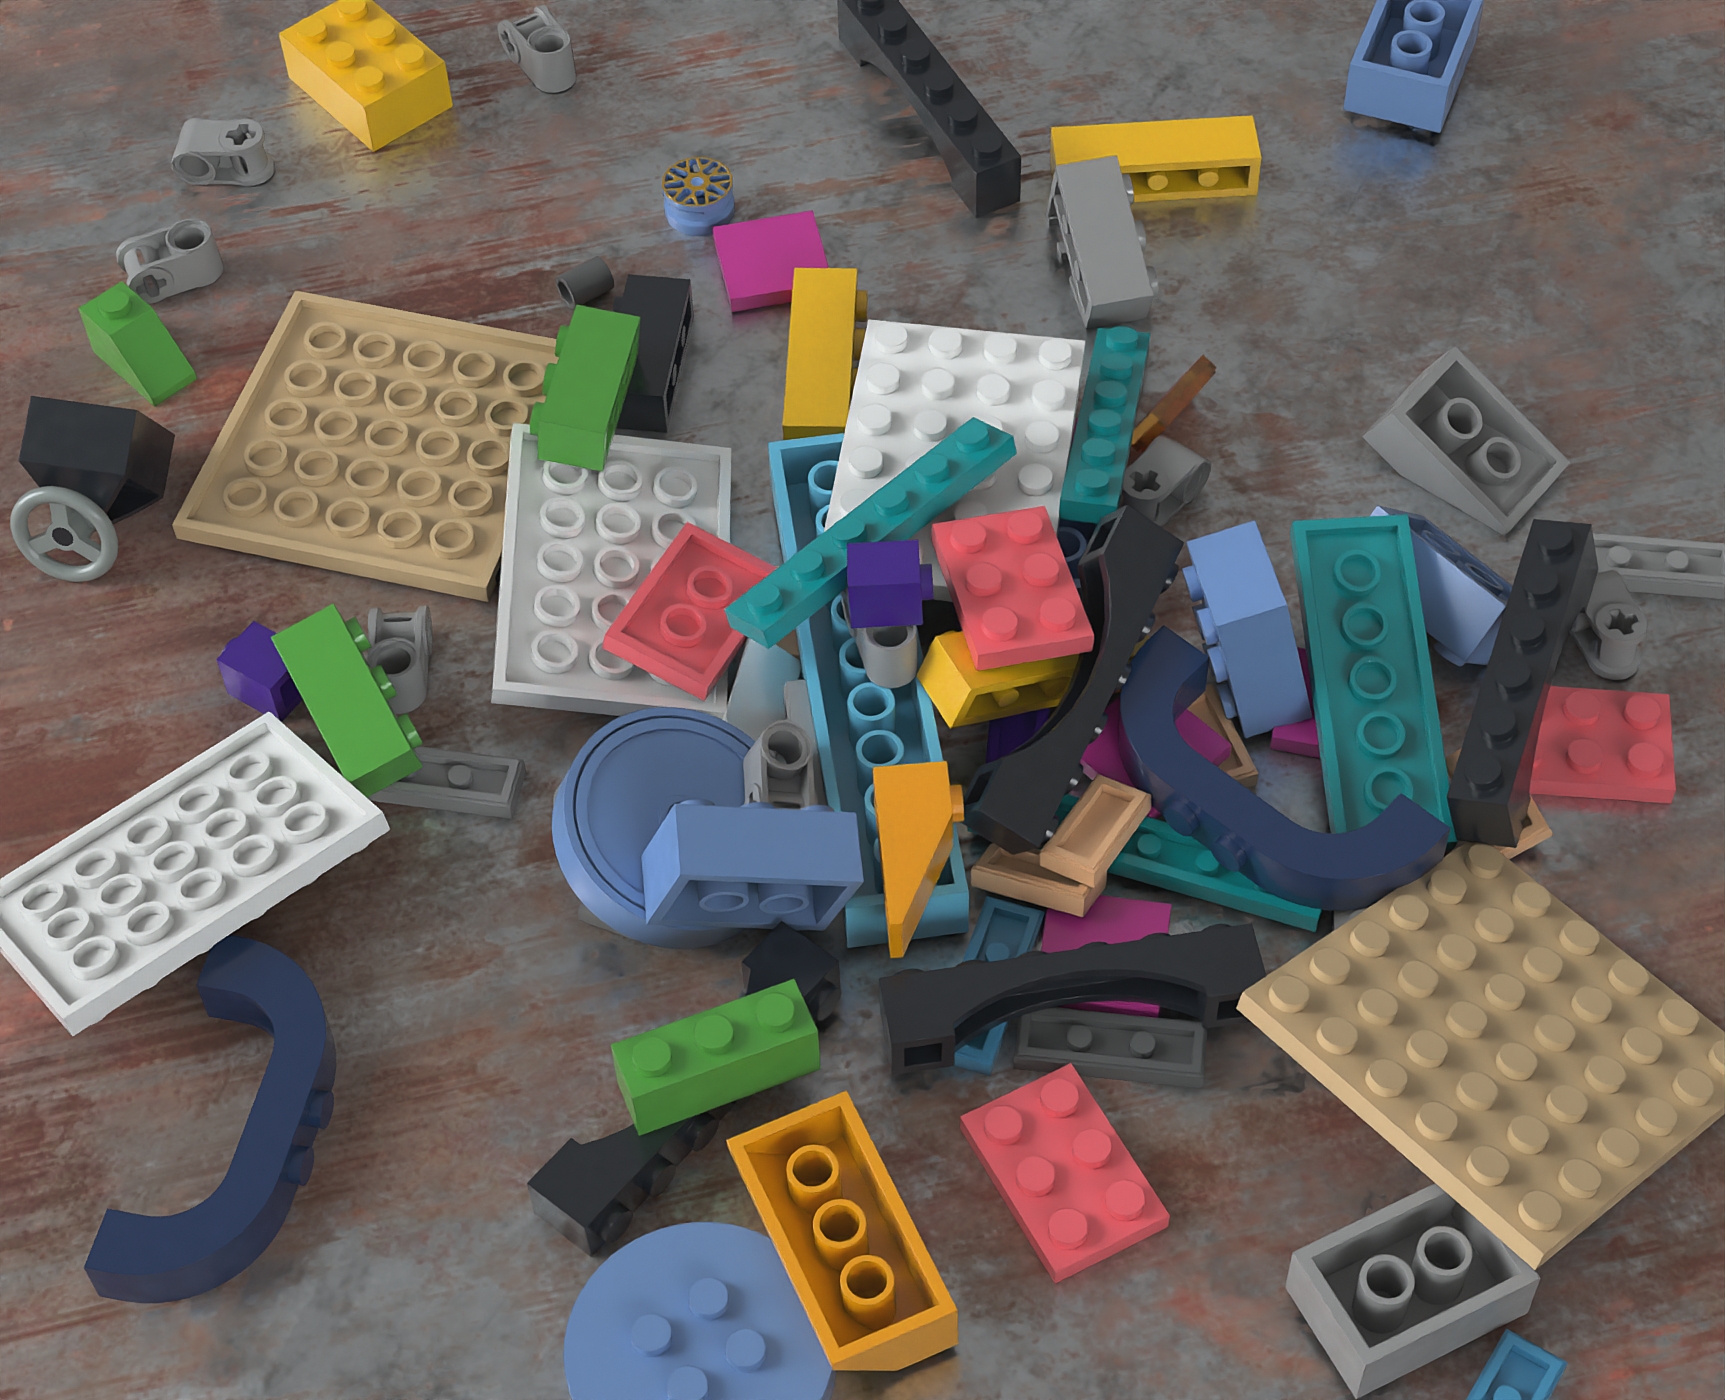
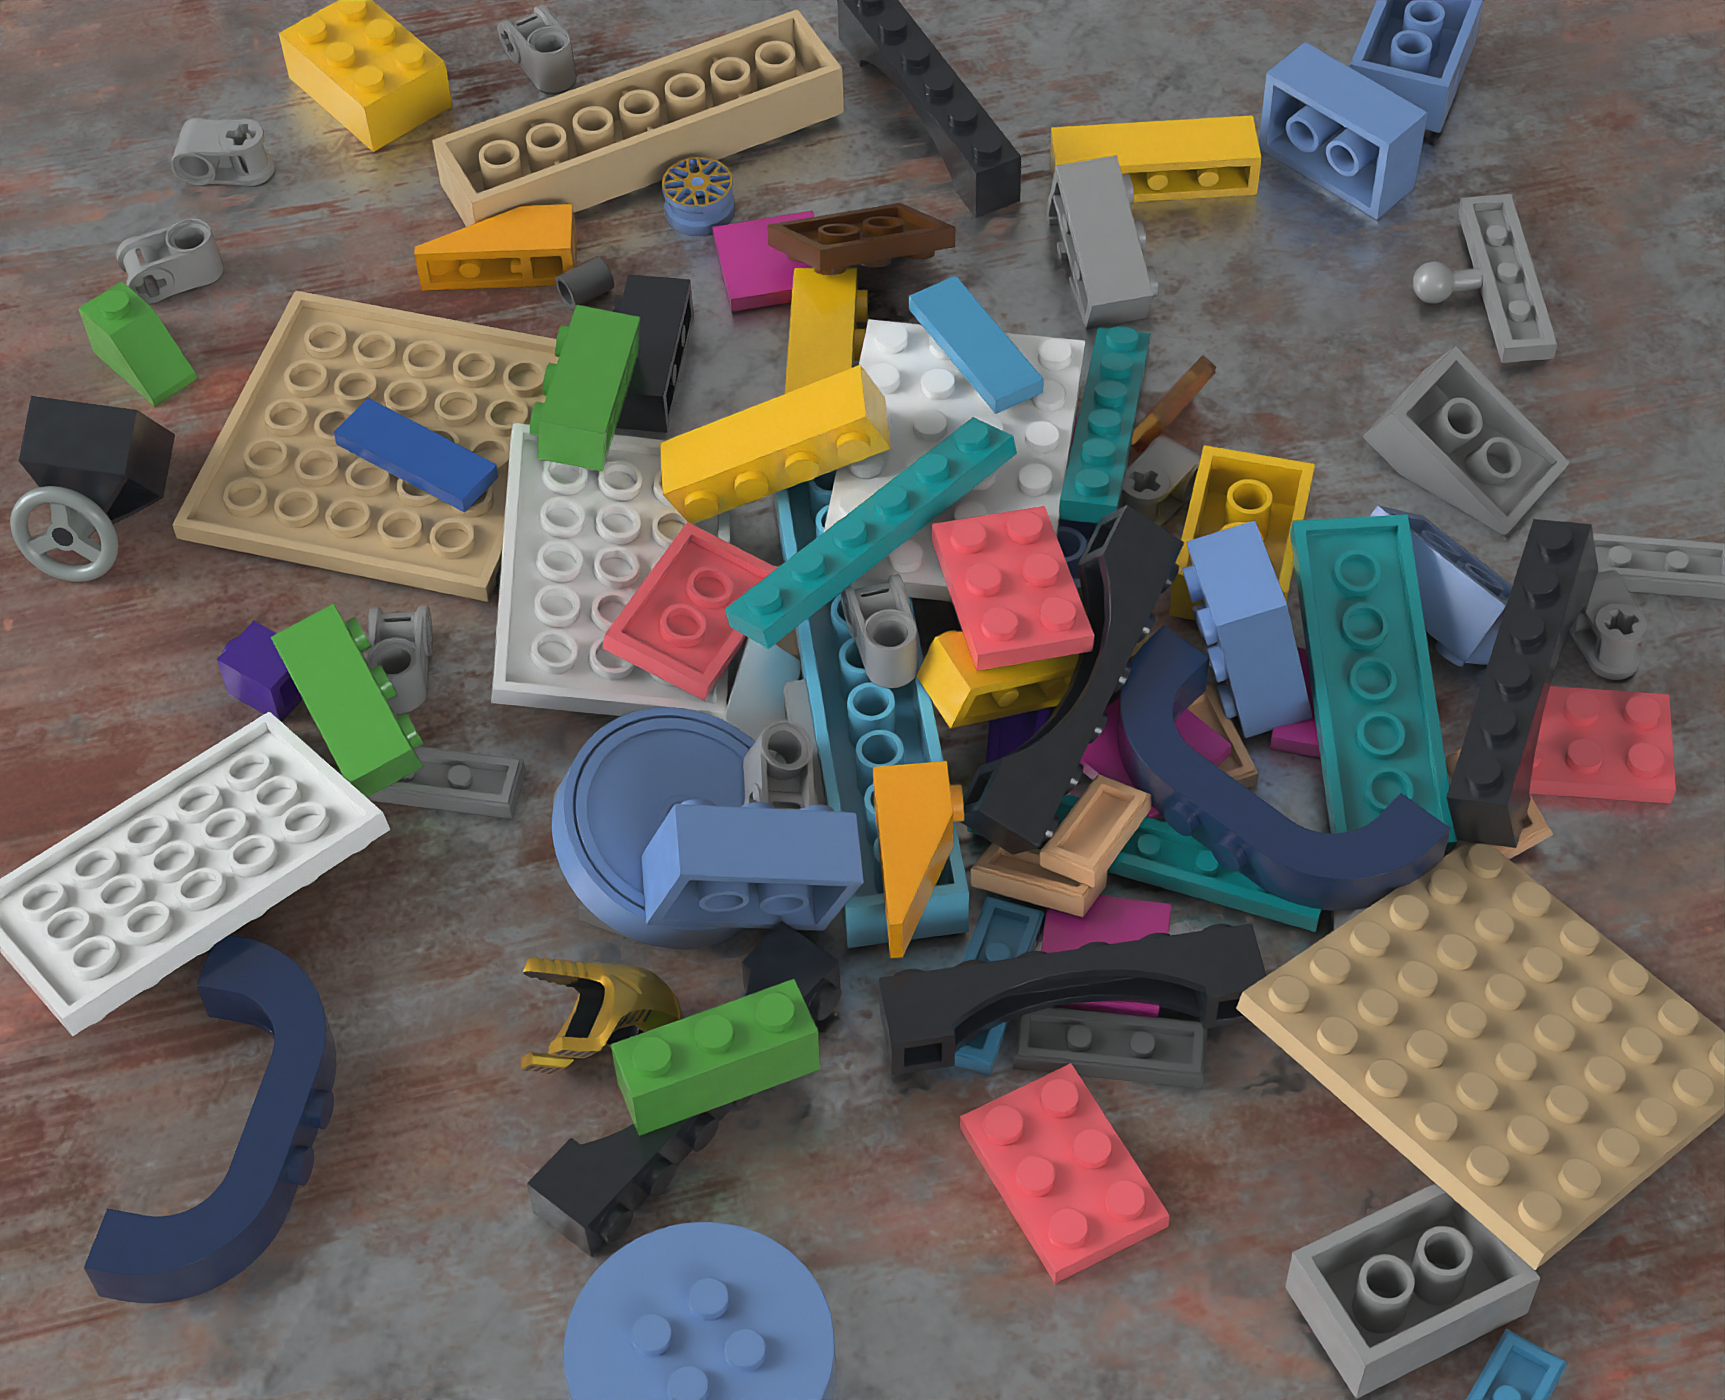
light orange slope [726,1090,959,1371] -> none
dark purple brick [847,540,934,628] -> none
none -> blue tile [334,398,499,513]
none -> light orange slope [414,204,577,291]
none -> tan brick [432,9,844,227]
none -> pearl gold piece [521,956,683,1074]
none -> yellow brick [660,365,891,524]
none -> reddish brown plate [767,203,956,275]
none -> dark azure tile [909,275,1044,414]
none -> yellow brick [1169,445,1315,620]
none -> medium blue brick [1259,42,1428,220]
none -> light grey plate [1413,194,1558,363]

